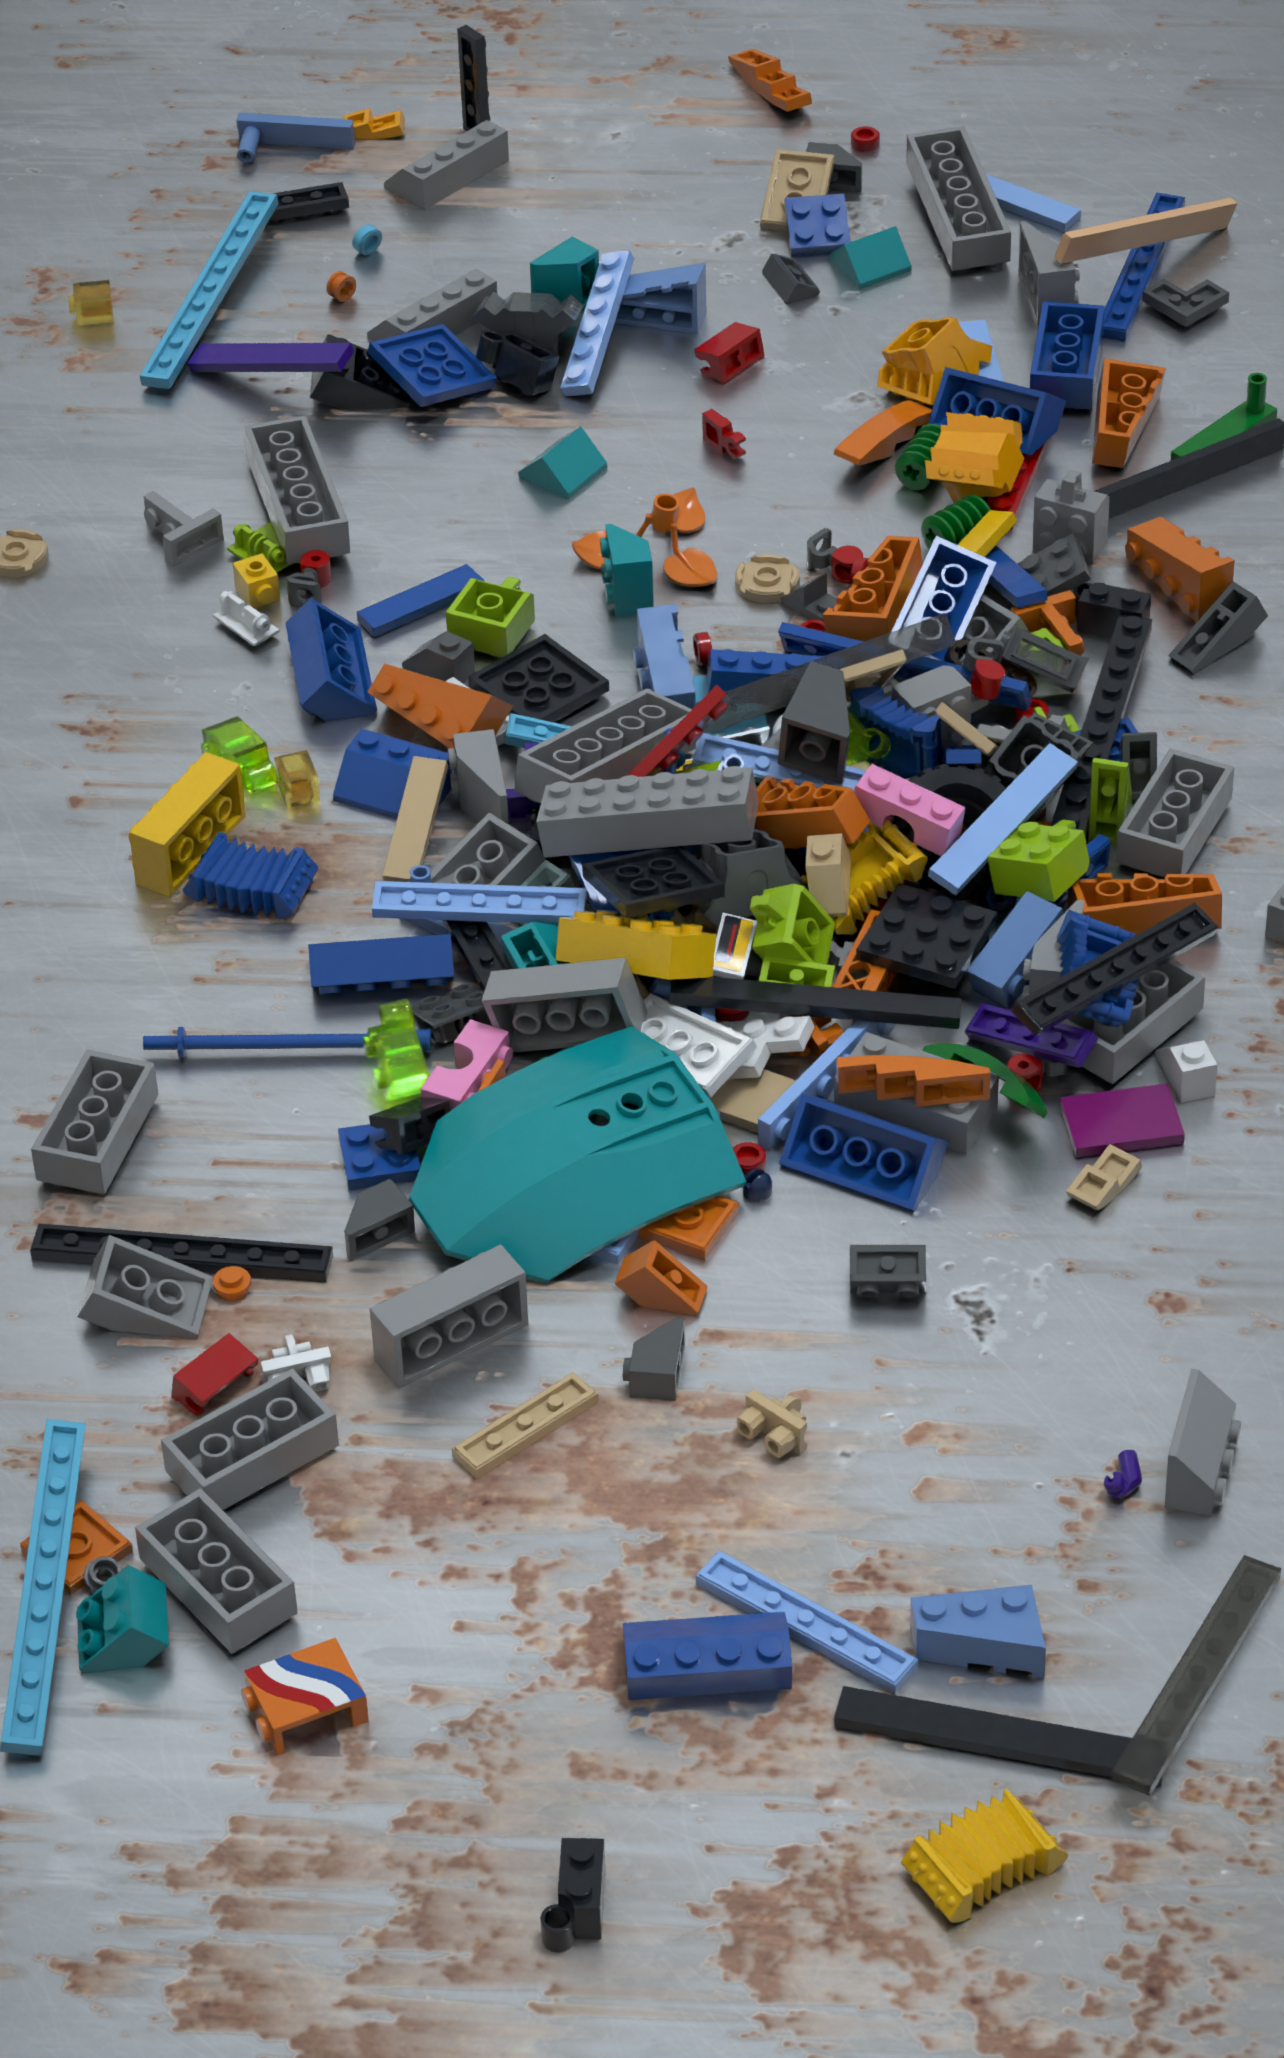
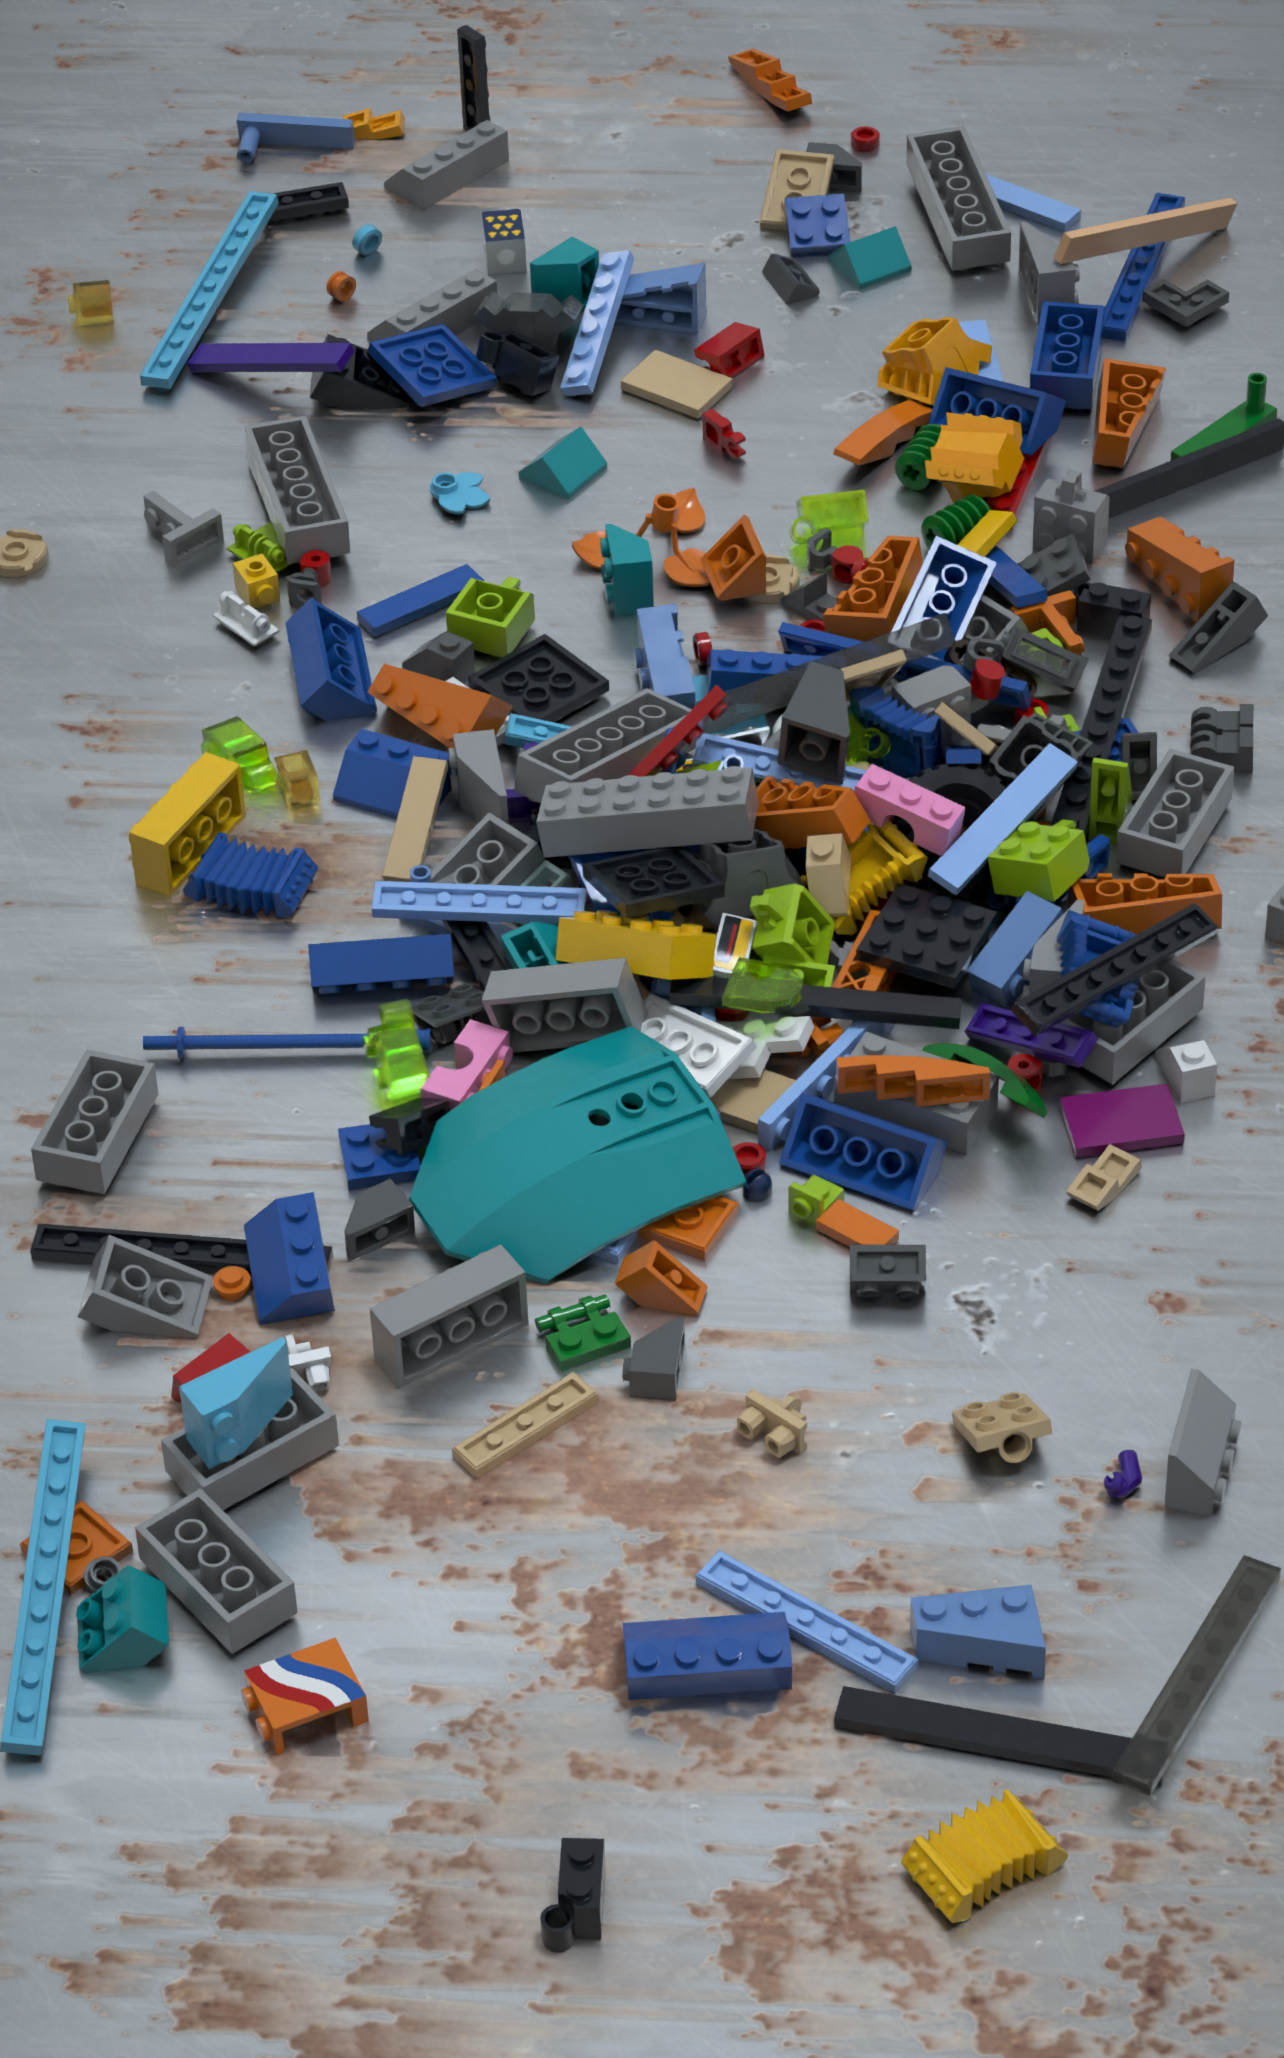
none -> medium azure slope [179,1337,293,1469]
none -> blue slope [244,1192,335,1325]
none -> medium azure plate [430,472,490,514]
none -> piece [482,209,527,275]
none -> green plate [535,1294,631,1372]
none -> tan tile [621,350,733,419]
none -> orange slope [701,515,766,601]
none -> clear neon green tile [722,957,802,1013]
none -> lime bracket [788,1174,844,1224]
none -> clear neon green hinge [789,489,869,545]
none -> orange tile [816,1199,899,1247]
none -> tan plate [951,1392,1052,1463]
none -> dark grey legs [1190,704,1254,773]

